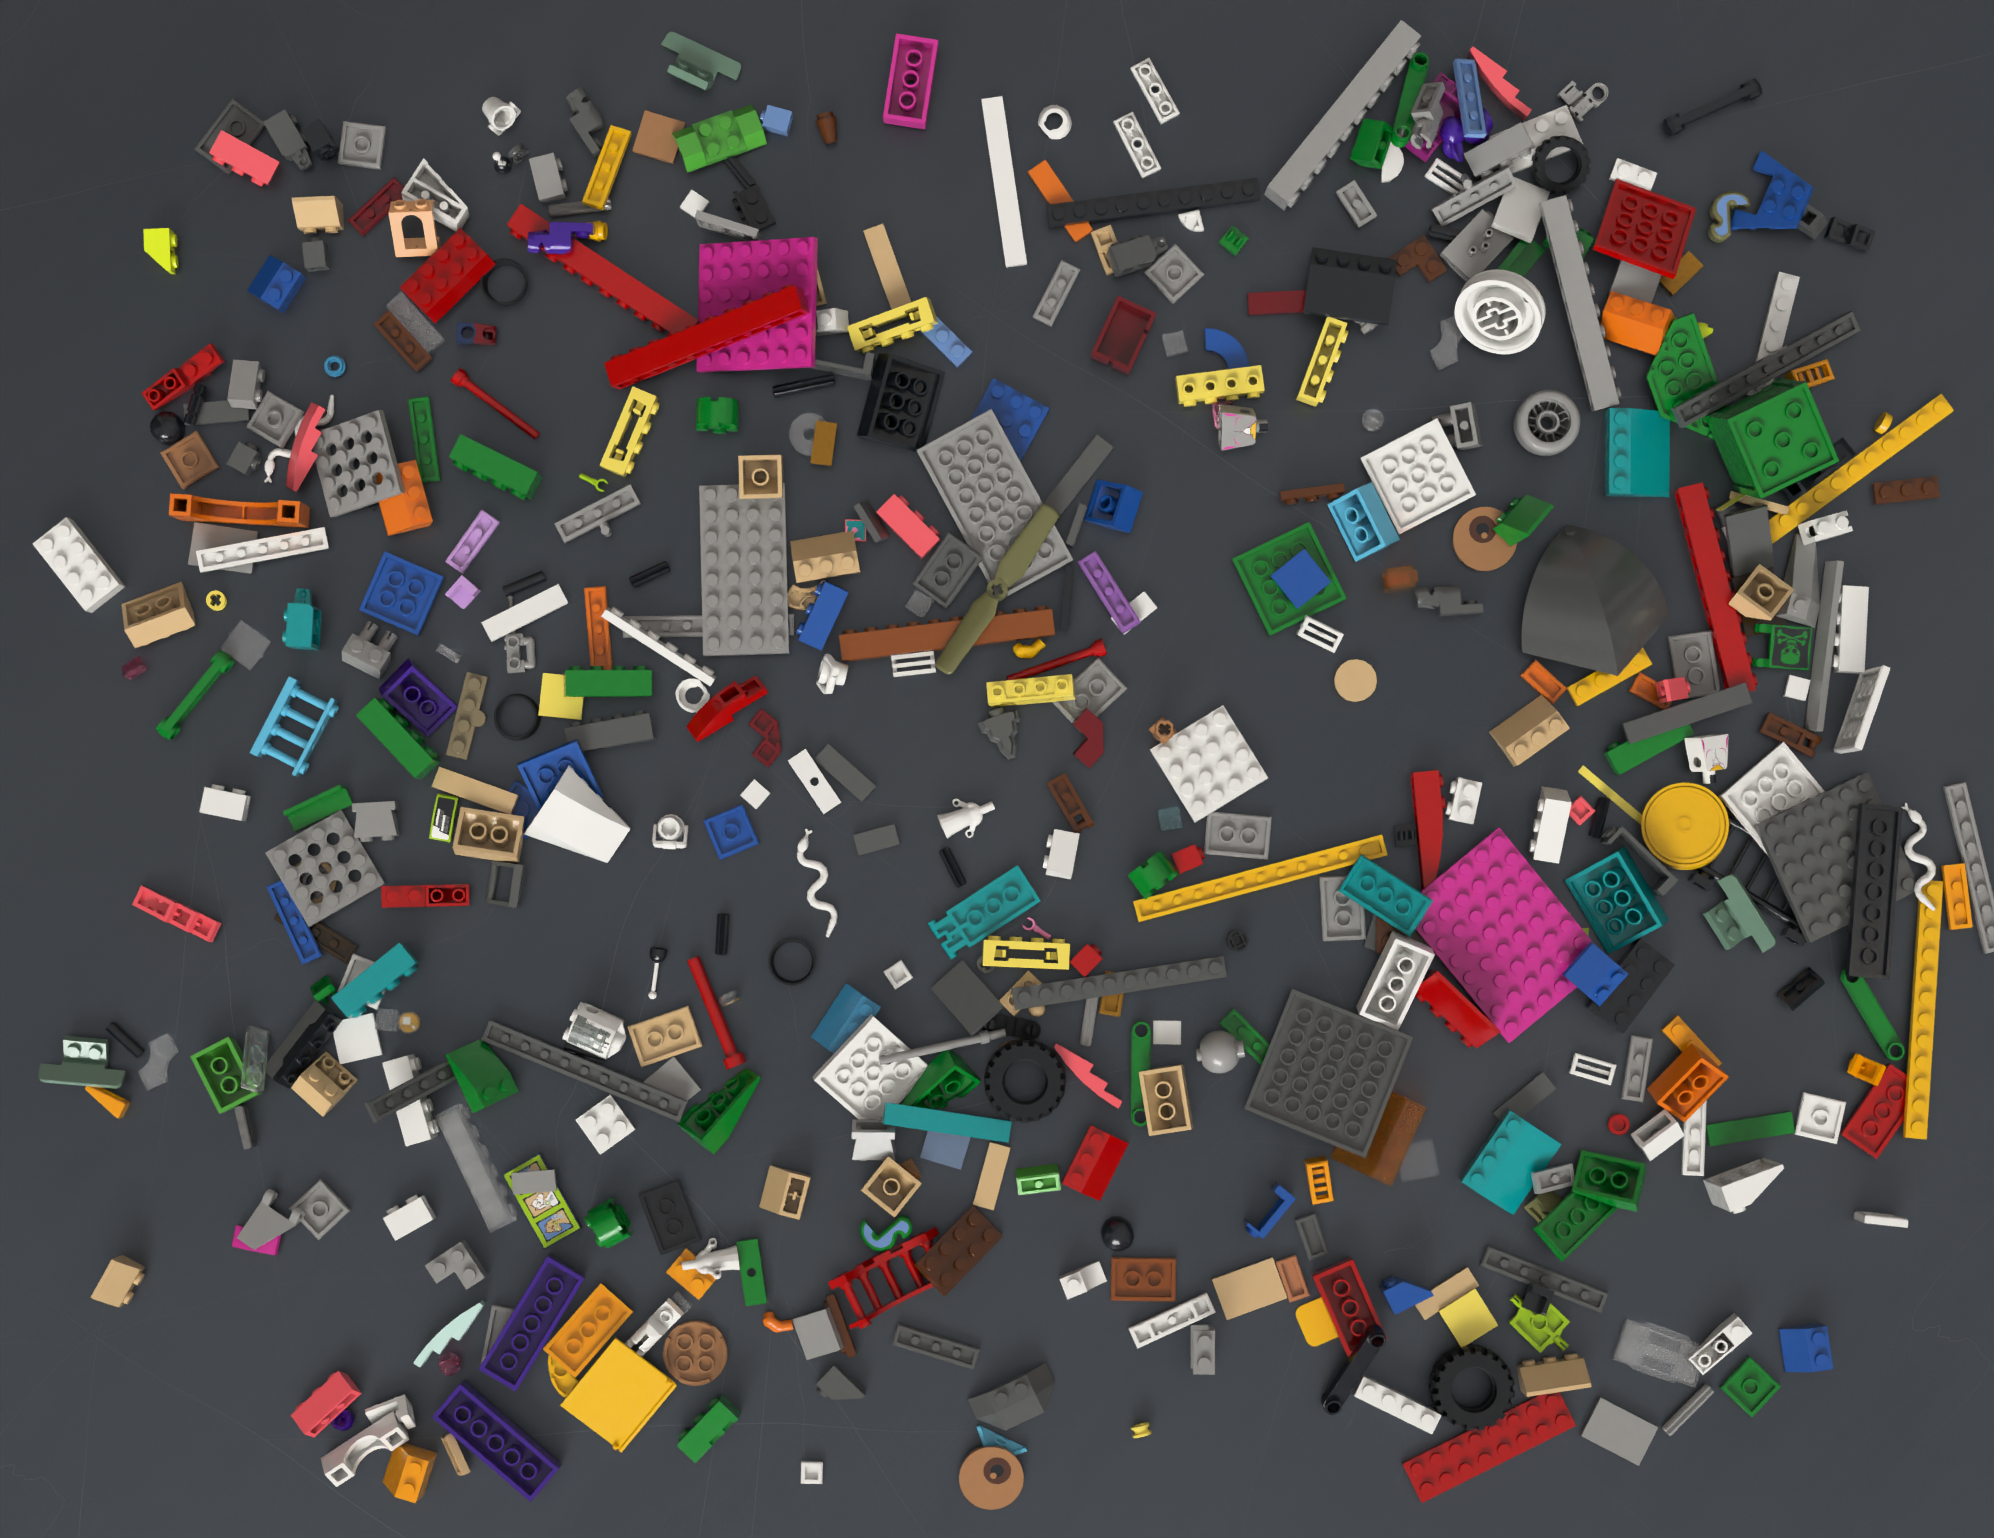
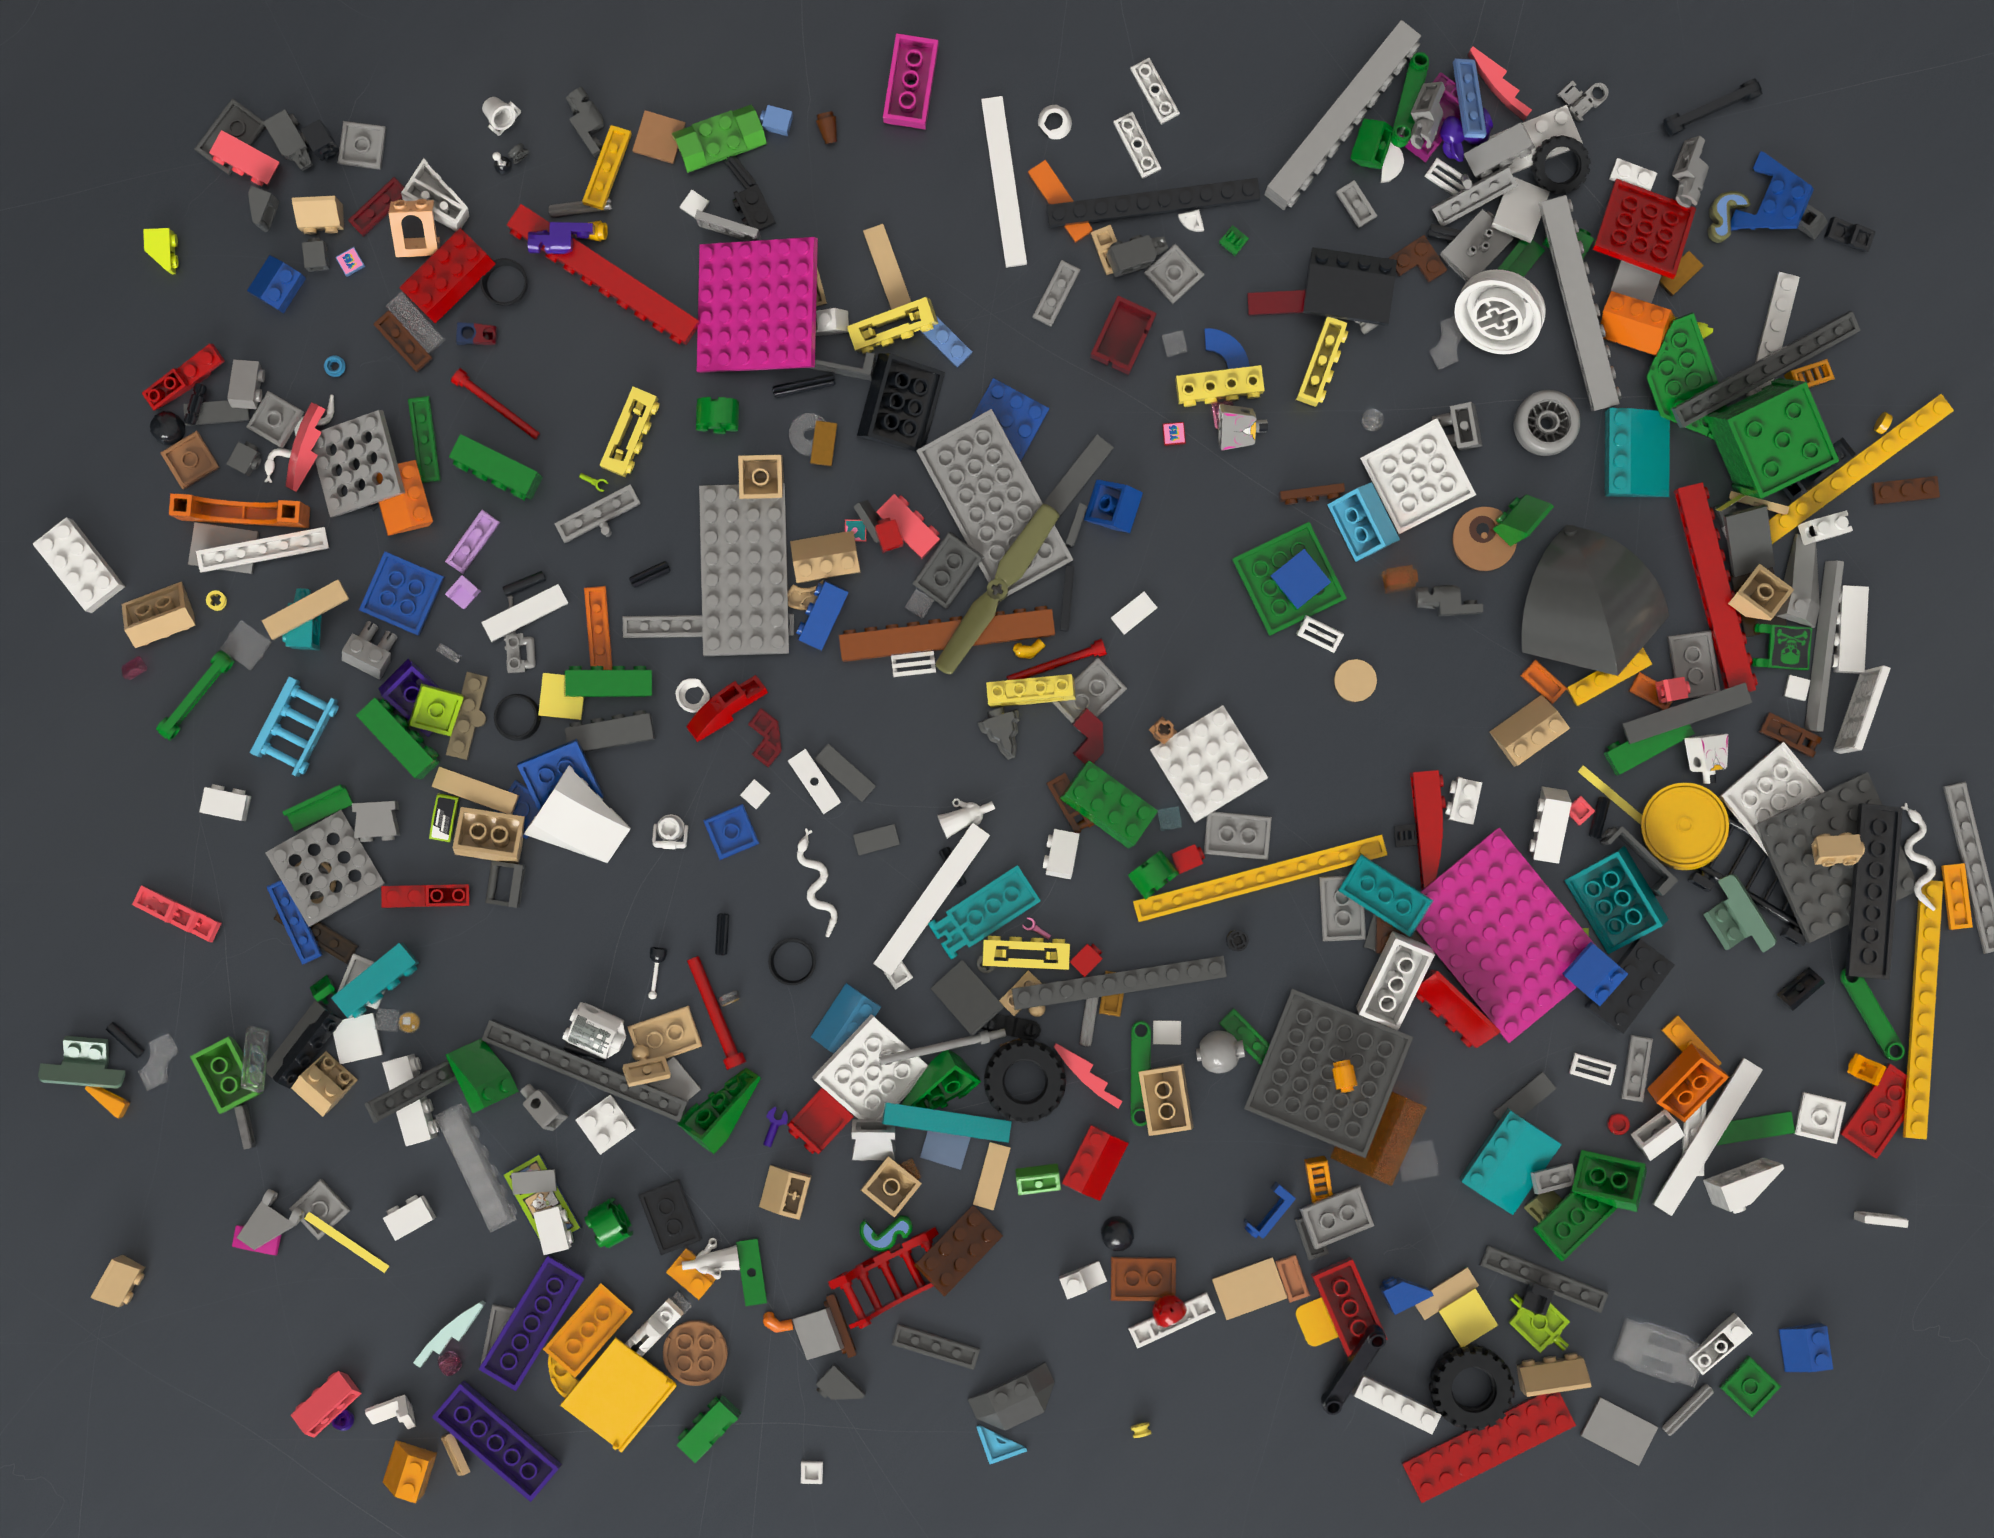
white arch [321,1411,409,1487] -> none
light grey brick [425,1239,488,1290] -> none
light grey brick [529,153,568,204] -> none
white plate [601,607,716,686] -> none
red brick [604,284,810,390] -> none
sand green plate [661,32,741,90] -> none
white piece [816,654,848,694] -> none
medium nougat tile [959,1445,1024,1510] -> none
medium lavender tile [1078,550,1141,634] -> none
light grey panel [1190,1324,1215,1375] -> none
none -> dark grey tile [248,186,280,232]
none -> tan tile [262,580,349,640]
none -> light yellow sticker [304,1212,389,1273]
none -> tile [335,247,366,277]
none -> lime plate [408,684,464,736]
none -> light grey torso [520,1084,569,1131]
none -> white brick [533,1205,574,1255]
none -> tan plate [622,1044,671,1087]
none -> dark purple bar [763,1106,788,1147]
none -> red panel [787,1088,854,1154]
none -> white tile [873,823,990,976]
none -> red brick [875,518,904,553]
none -> green brick [1060,761,1158,849]
none -> red helmet [1152,1295,1187,1327]
none -> tile [1162,422,1186,446]
none -> light grey tile [1299,1185,1374,1249]
none -> light orange brick [1332,1060,1357,1093]
none -> white tile [1652,1058,1763,1216]
none -> light grey plate [1672,135,1709,208]
none -> tan brick [1811,832,1865,867]

